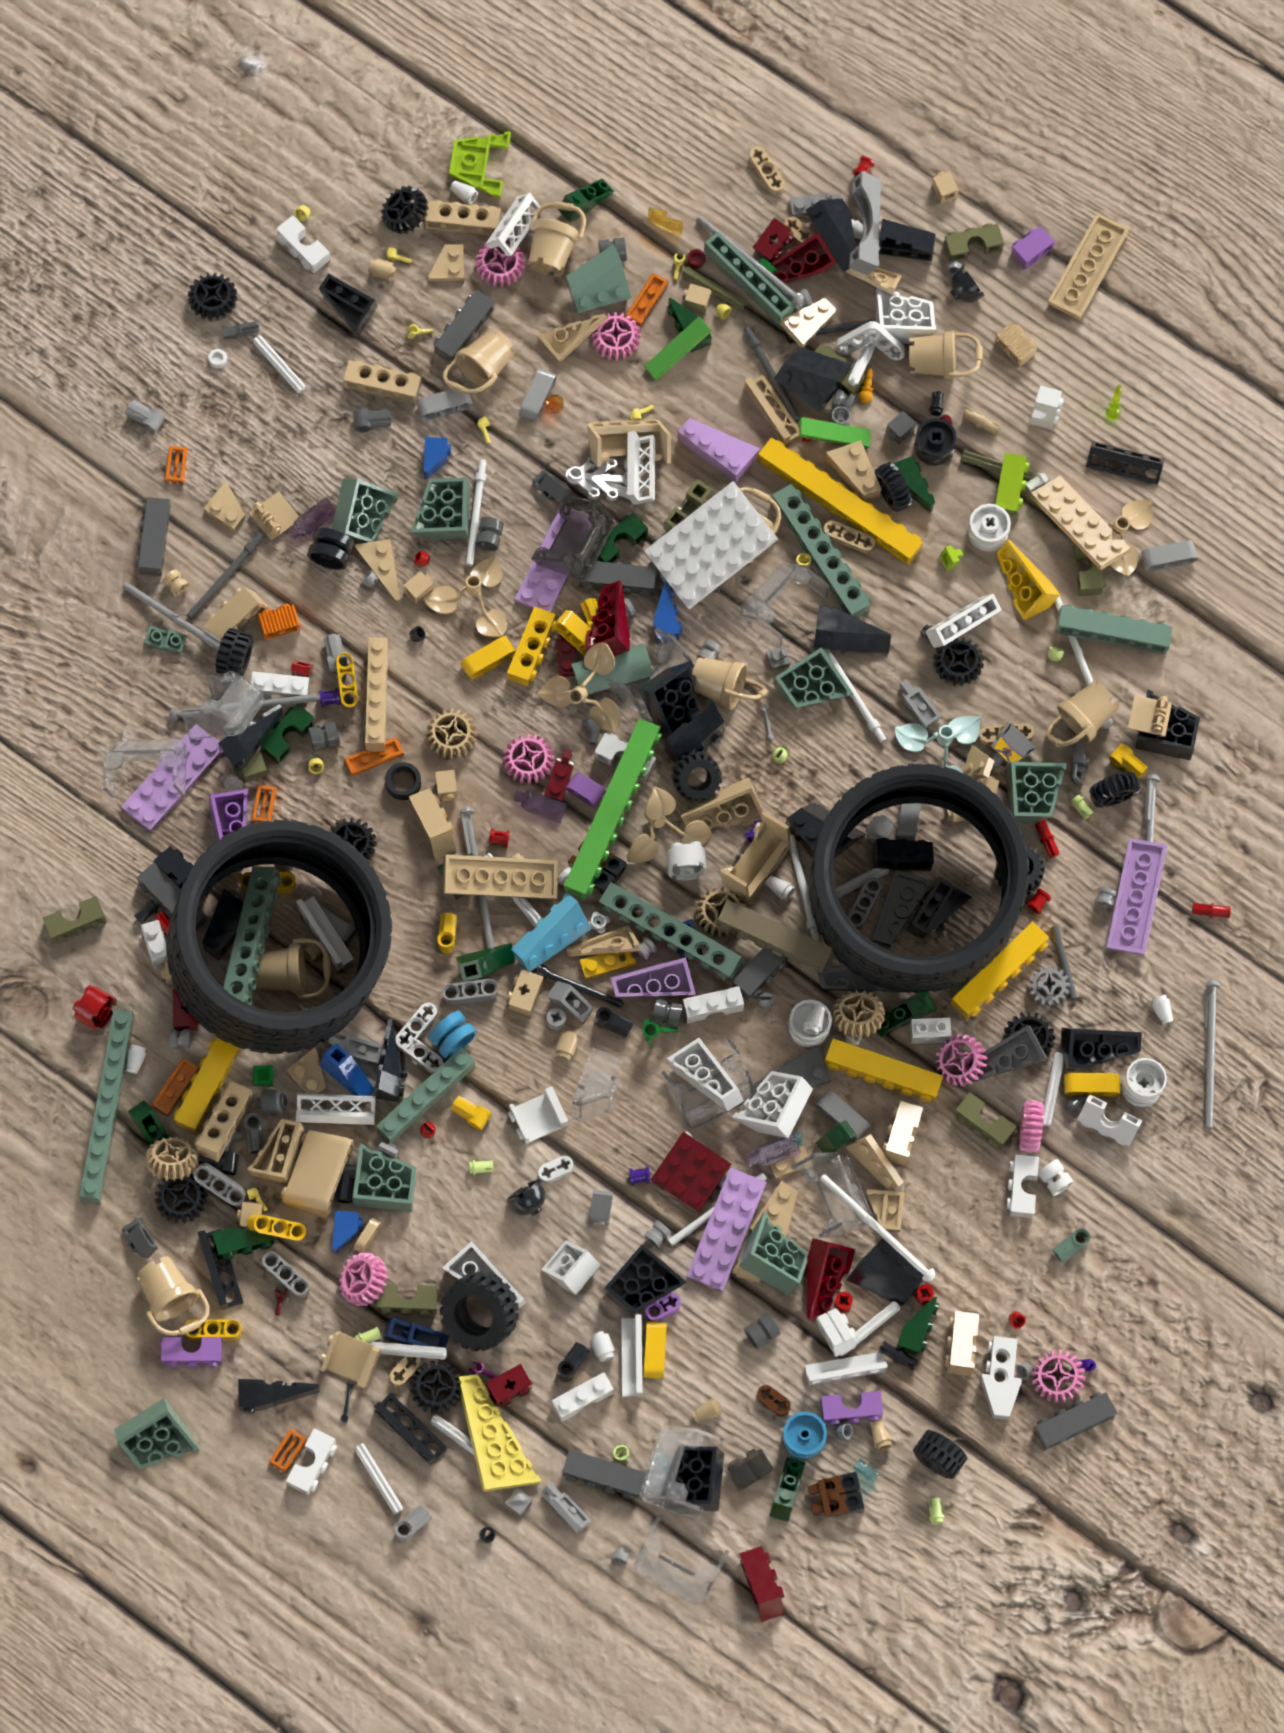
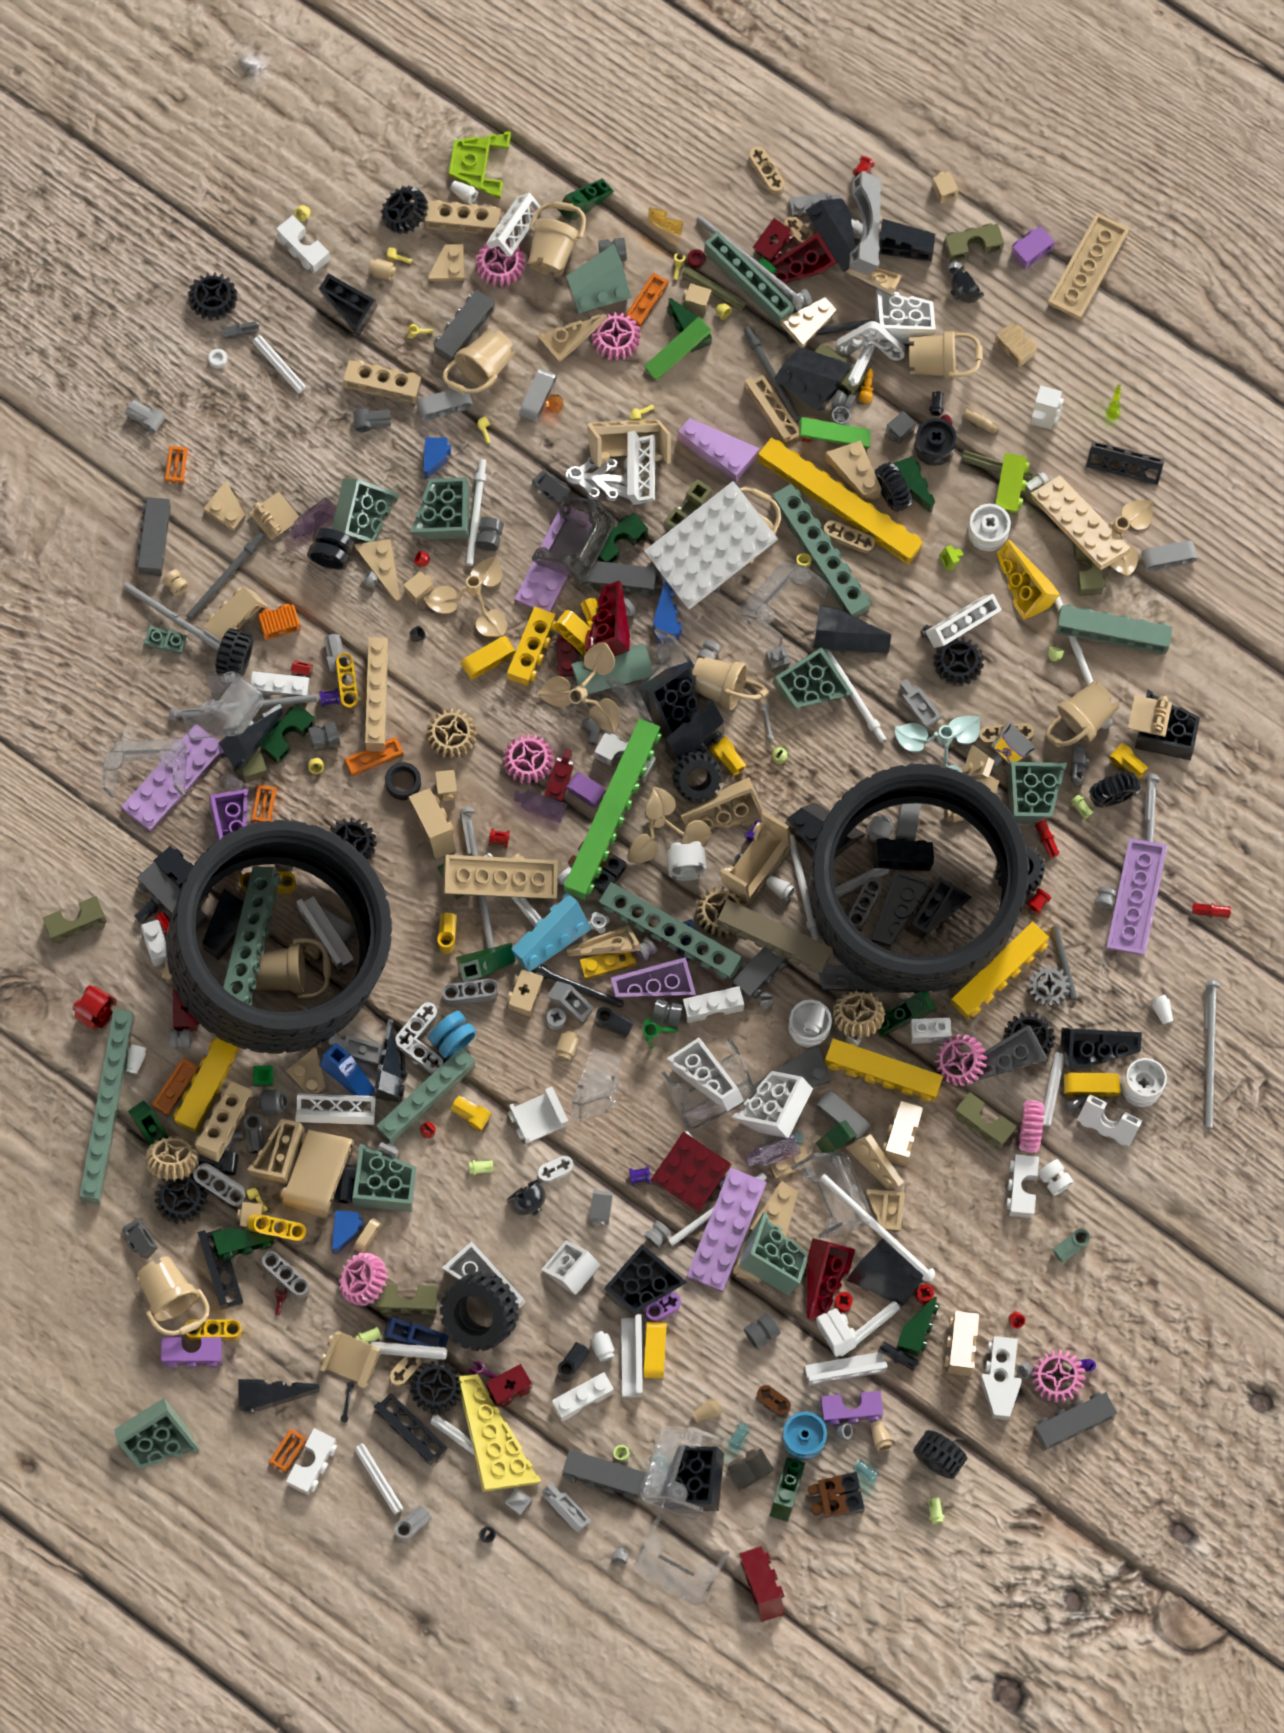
none -> yellow piece [710,737,746,776]
none -> clear light blue pin [727,1422,751,1449]

